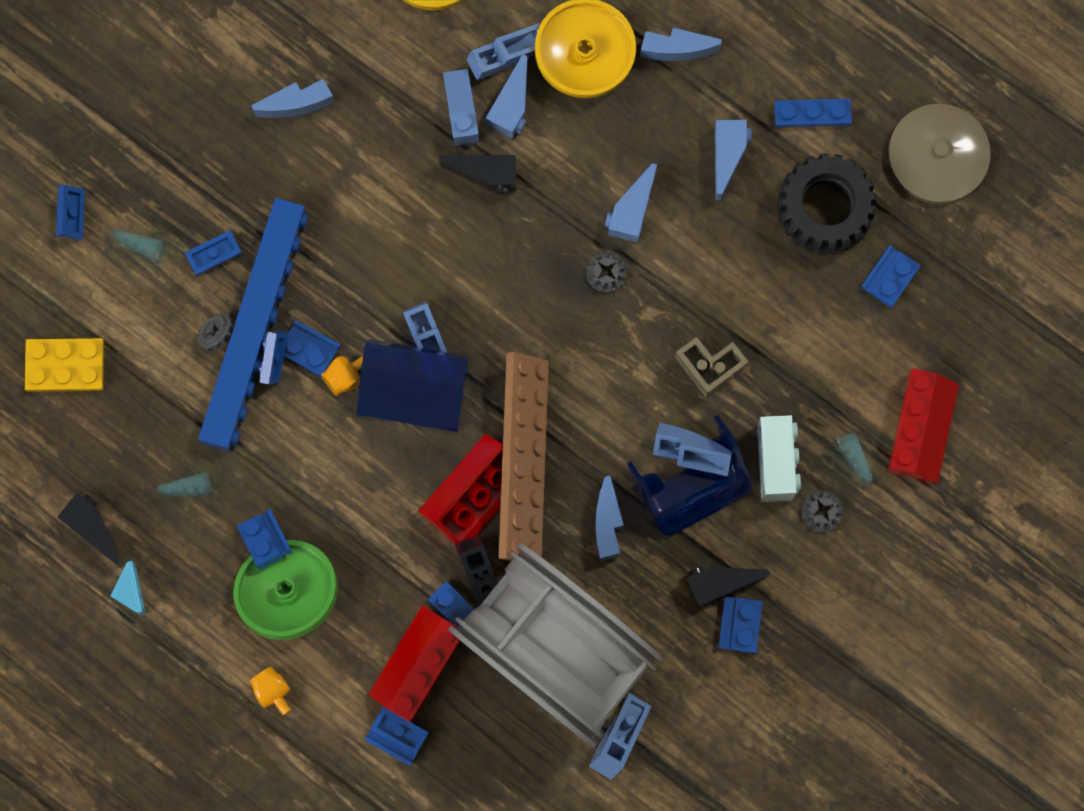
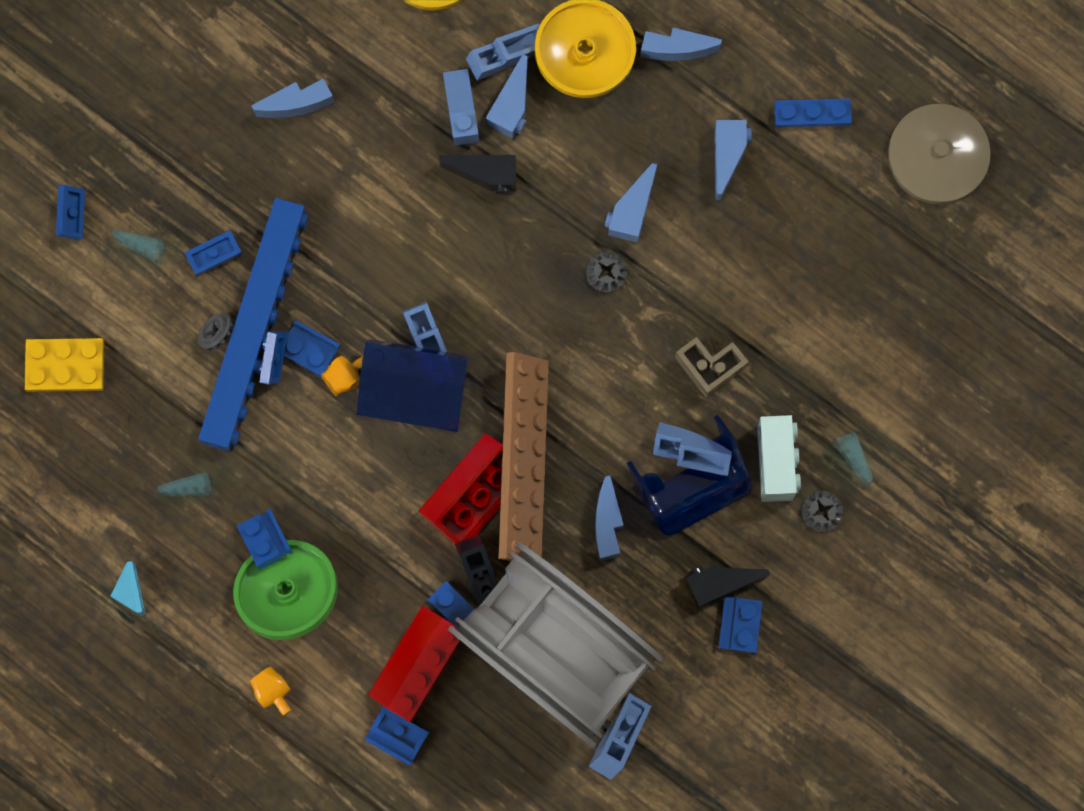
black slope [57,493,124,568] -> none
black tyre [777,153,877,256] -> none
blue plate [861,245,921,309] -> none
red slope [887,368,959,484] -> none

